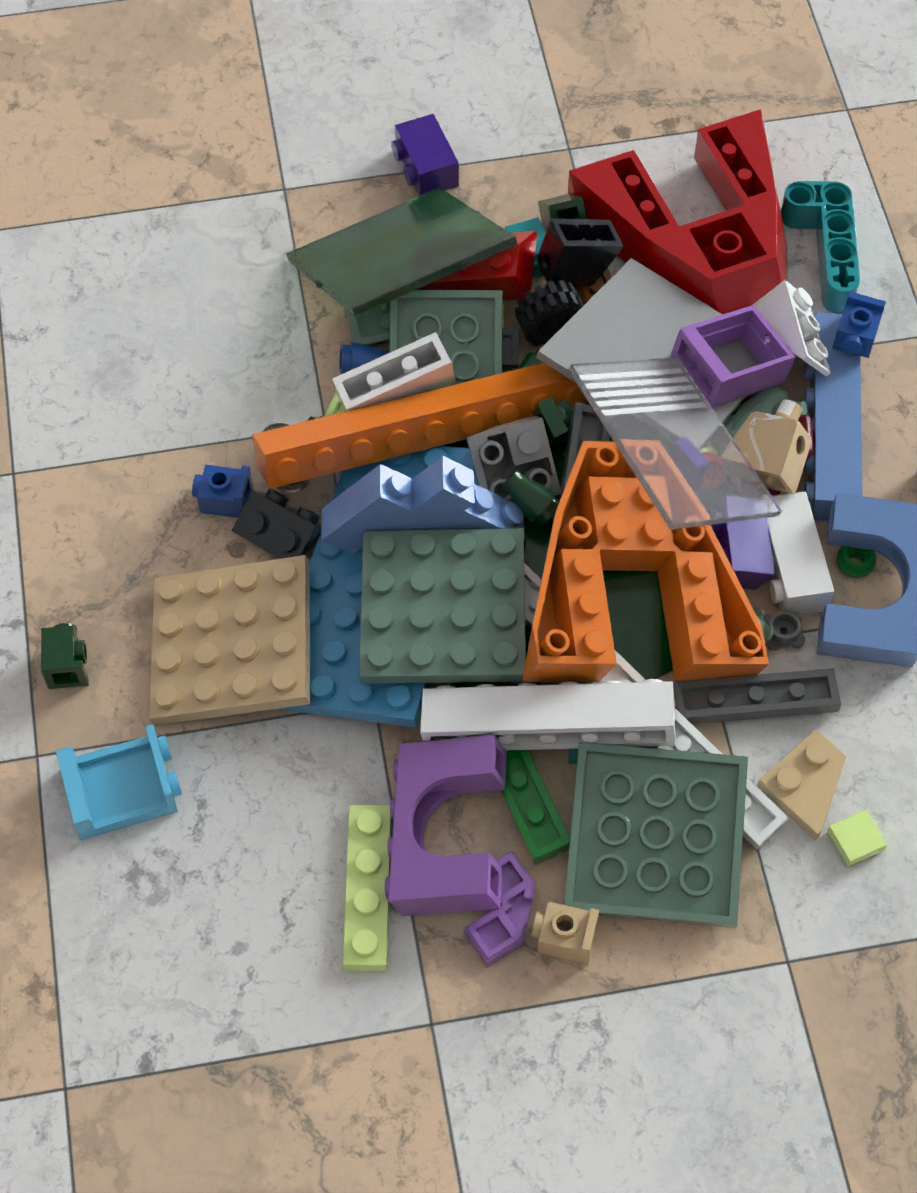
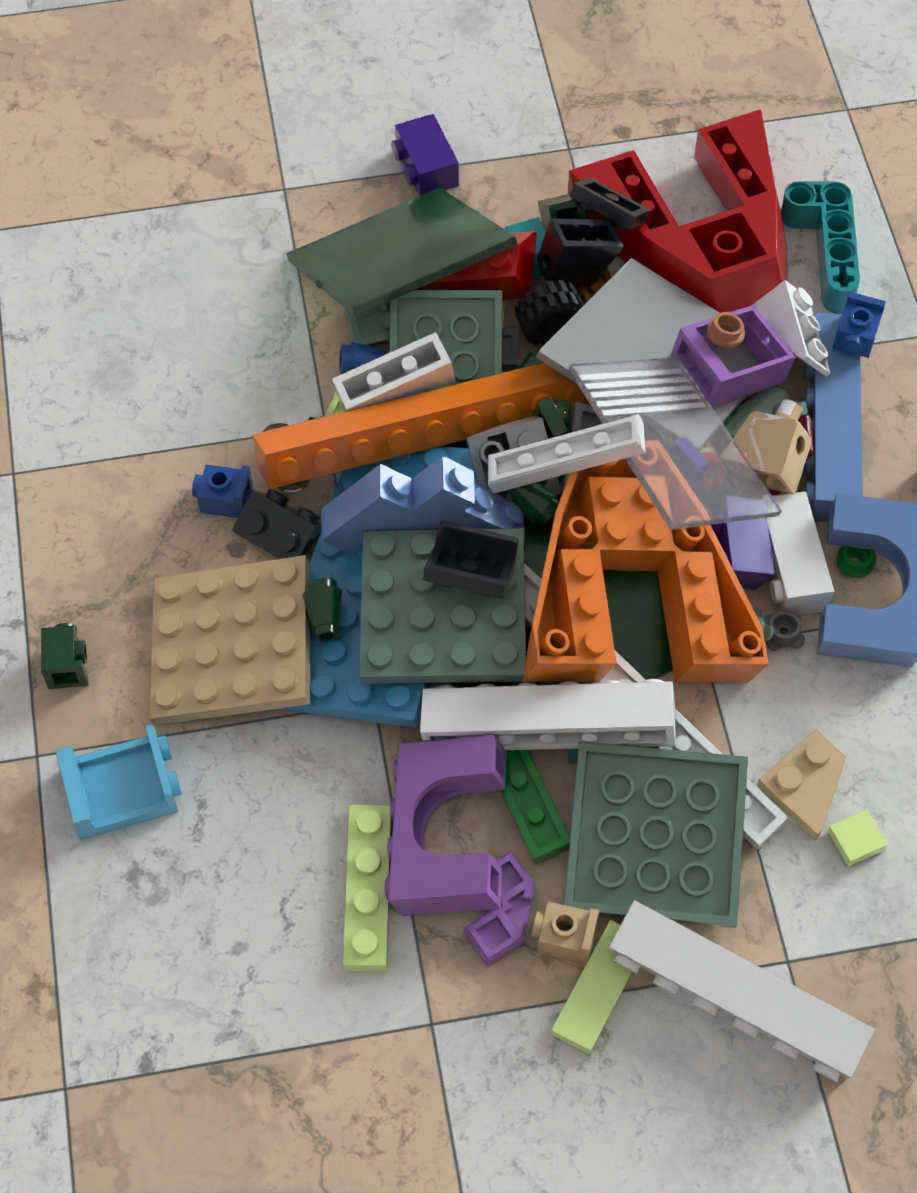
dark grey plate [673,668,841,724] -> none
none -> dark green cone [302,578,342,641]
none -> black bracket [423,521,519,599]
none -> white tile [488,414,645,494]
none -> yellowish green tile [551,919,633,1055]
none -> black plate [569,177,651,230]
none -> white brick [610,900,875,1082]
none -> nougat plate [706,312,745,348]

